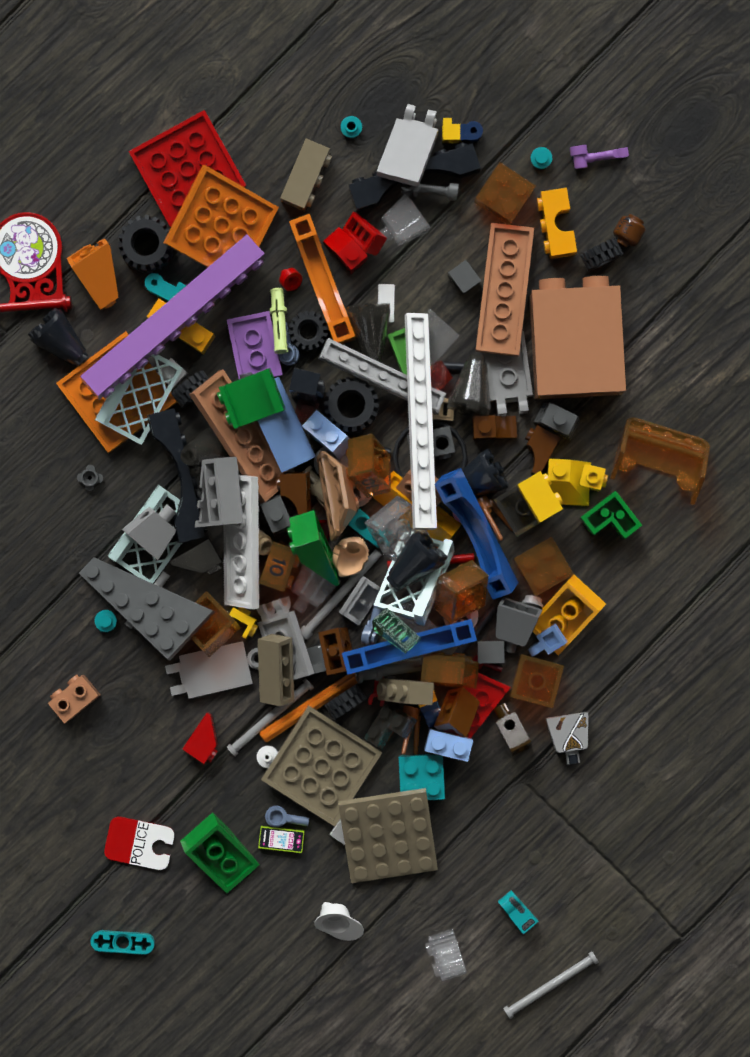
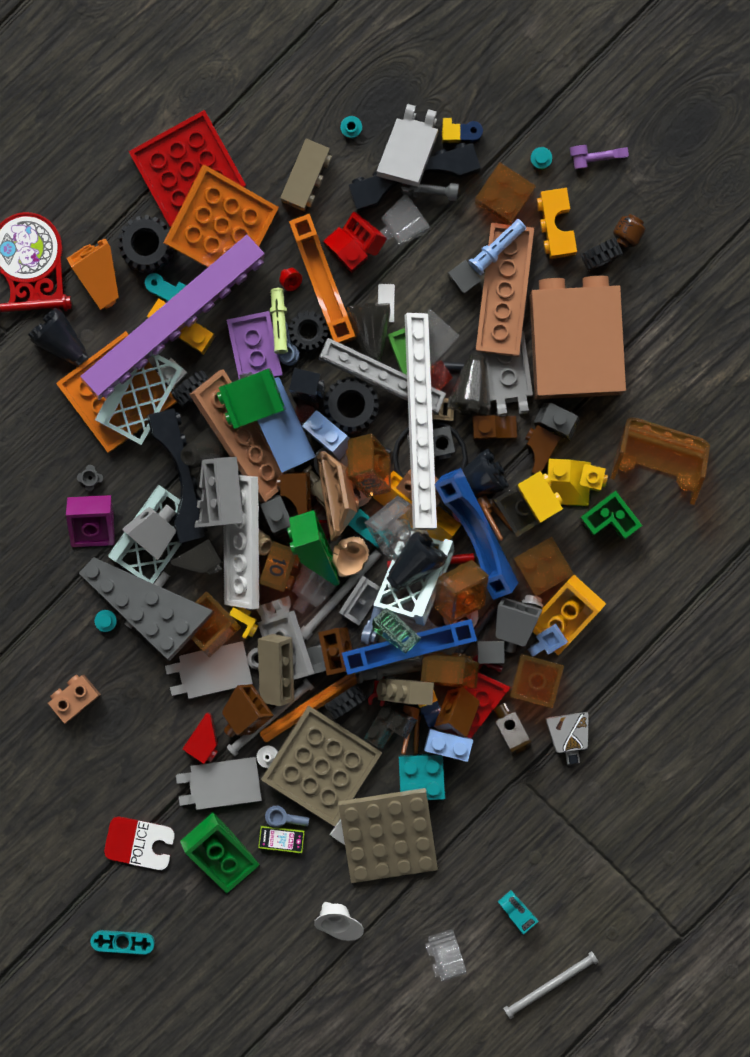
none -> magenta slope [66,495,115,547]
none -> light grey tile [176,757,262,810]
none -> reddish brown torso [222,684,274,737]
none -> light blue pin [468,219,526,275]

